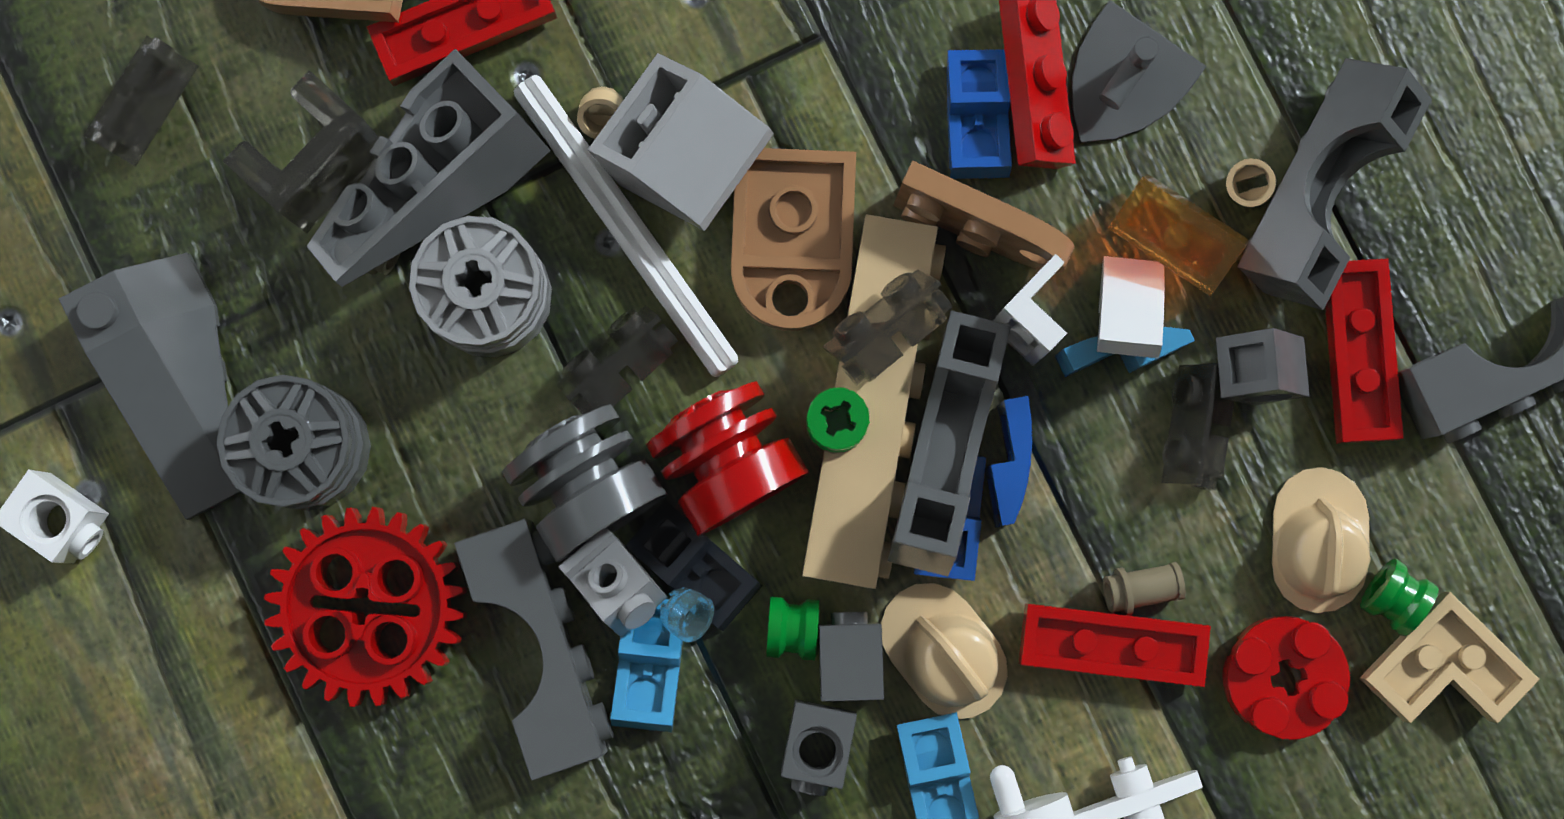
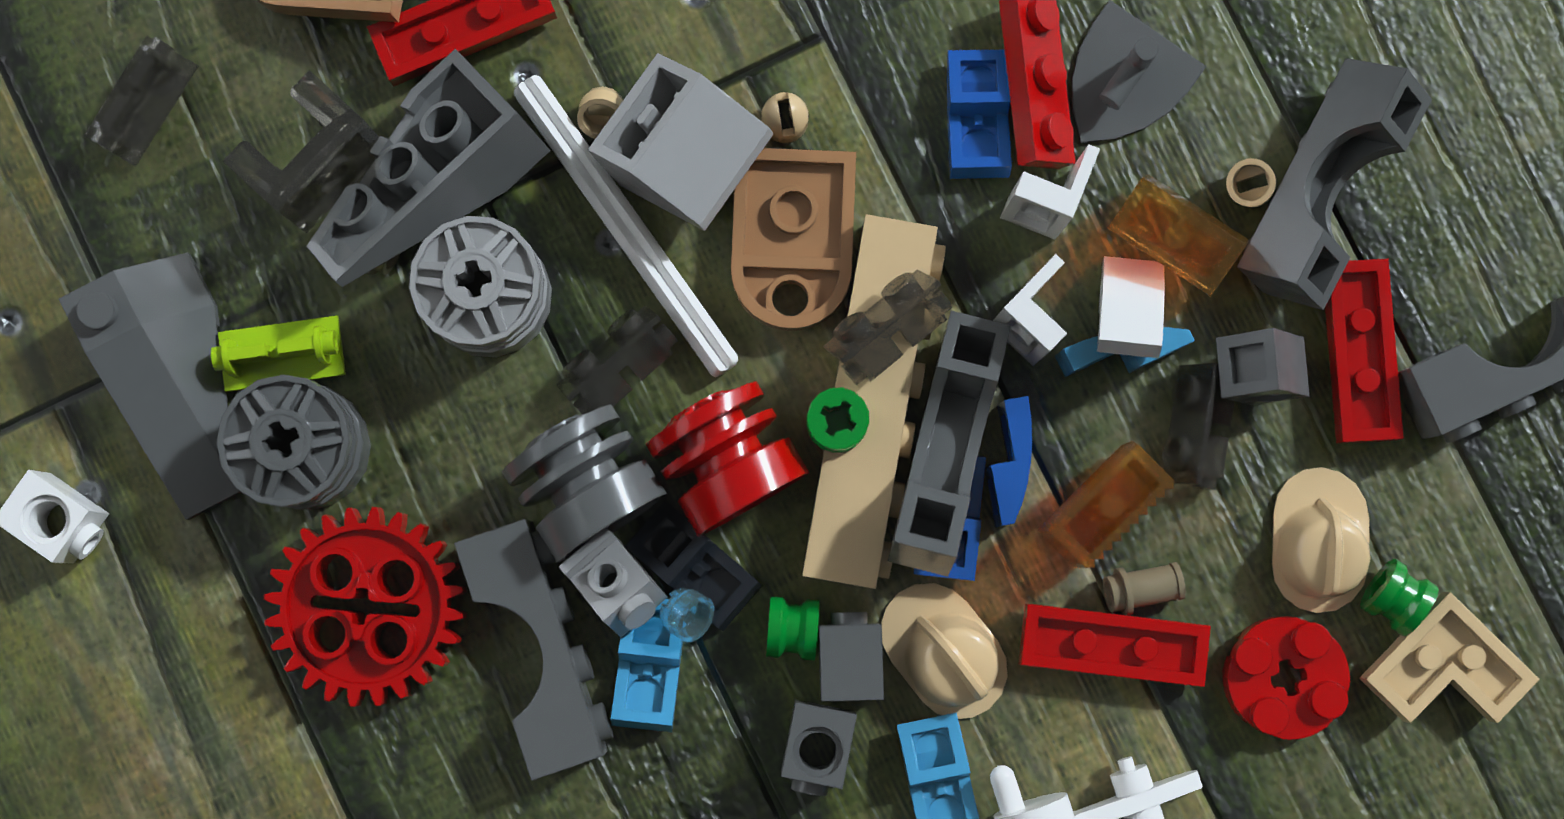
medium nougat plate [893,160,1075,273] -> none
none -> lime hinge [211,315,346,392]
none -> tan hinge [761,92,809,143]
none -> white panel [1000,144,1100,240]
none -> clear orange brick [1037,440,1174,569]

